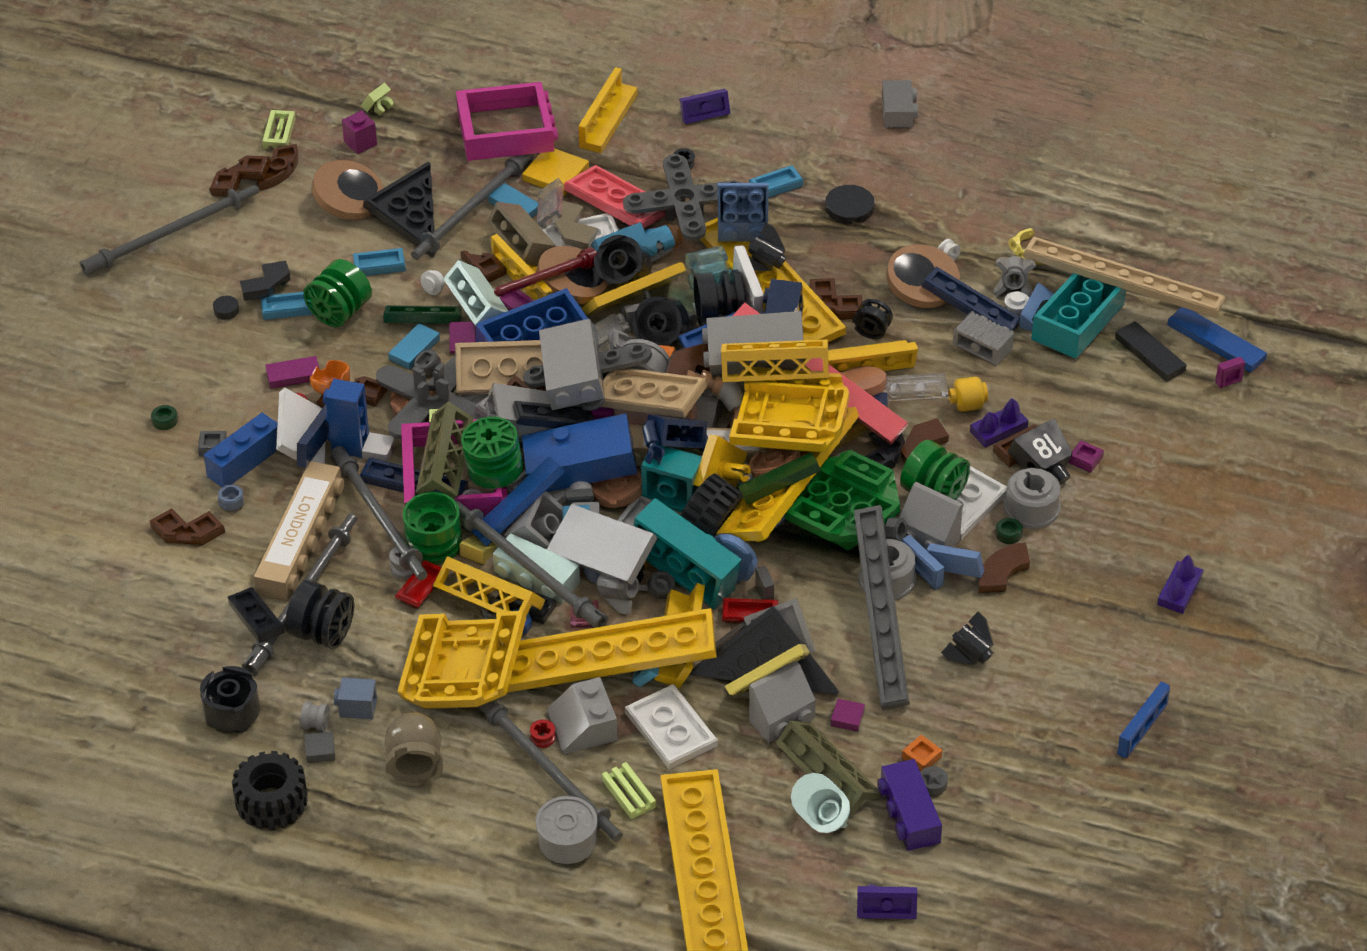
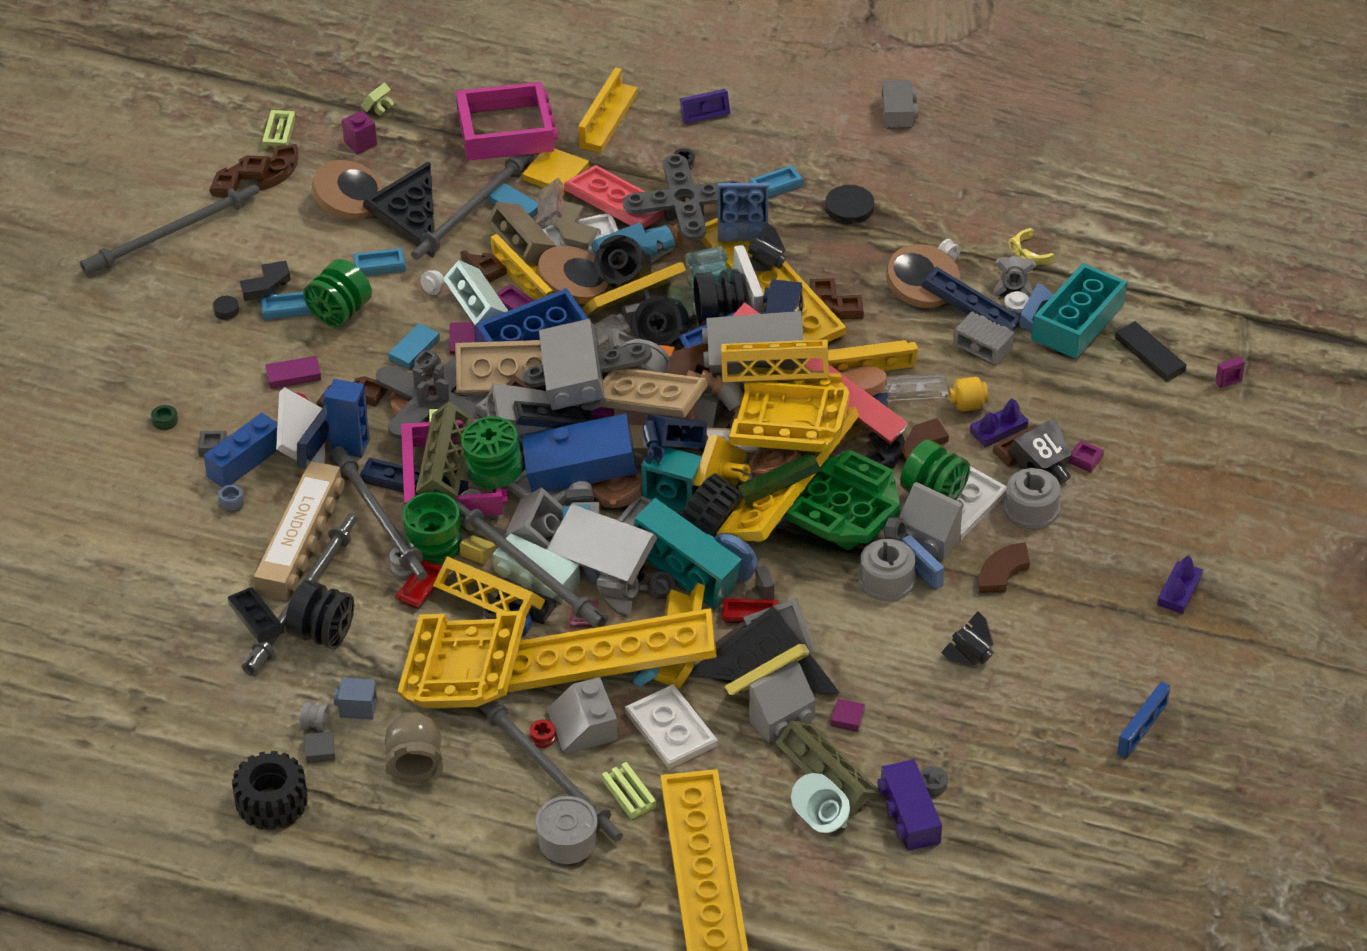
reddish brown tile [149,508,225,545] -> none
black brick [200,666,260,733] -> none
orange hair [310,360,350,395] -> none
white tile [362,432,395,462] -> none
dark green tile [383,305,462,323] -> none
blue tile [472,456,565,546] -> none
dark red piece [494,247,597,297] -> none
black wheel [852,299,893,339] -> none
dark grey tile [854,505,910,710] -> none
dark purple tile [857,883,918,919] -> none
orange tile [902,735,943,771] -> none
medium blue tile [927,543,984,578] -> none
dark green tile [995,518,1023,544] -> none
tan tile [1024,237,1226,318] -> none
blue tile [1167,307,1267,373] -> none

